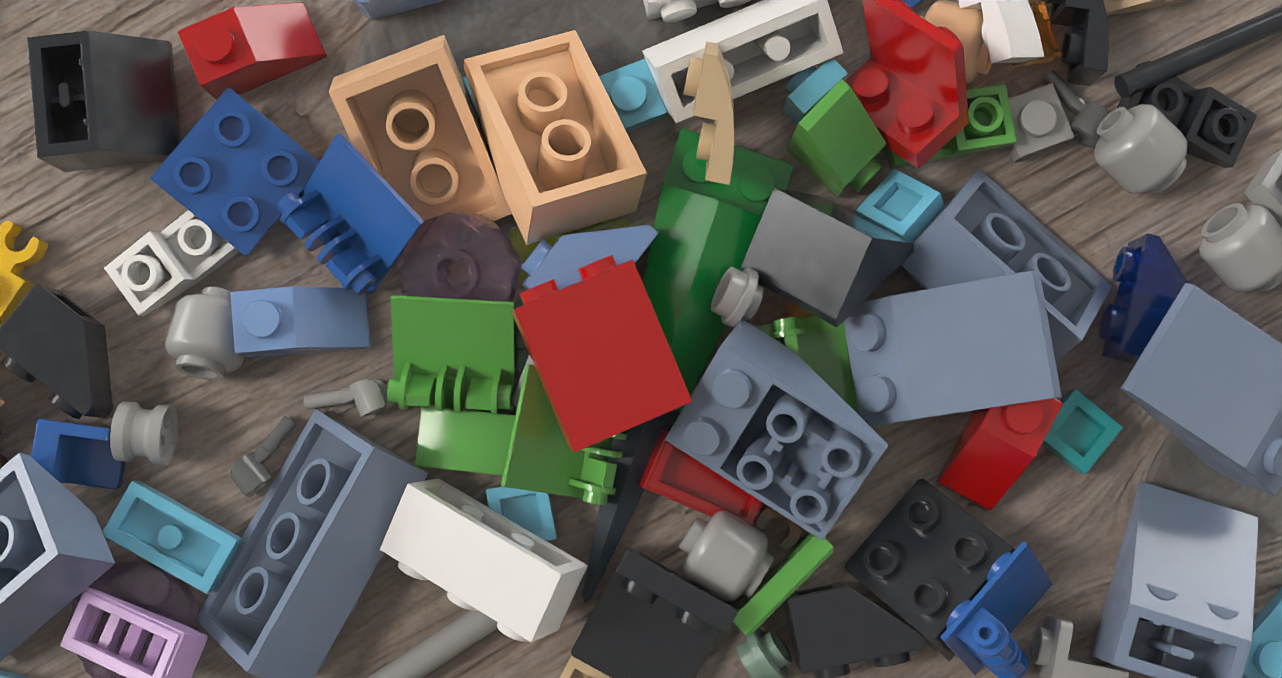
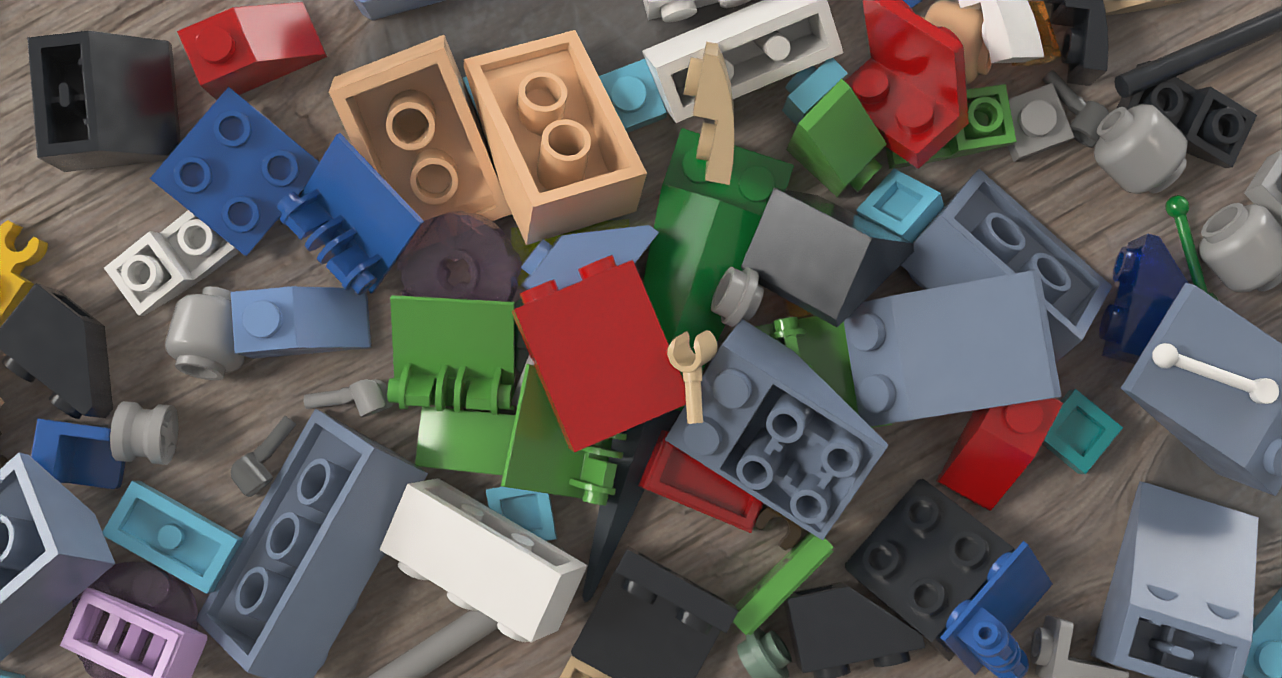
light grey head [679,510,774,602] -> none
none -> tan hand [667,330,717,424]
none -> white hinge [1152,343,1279,404]
none -> green hinge [1165,195,1218,300]

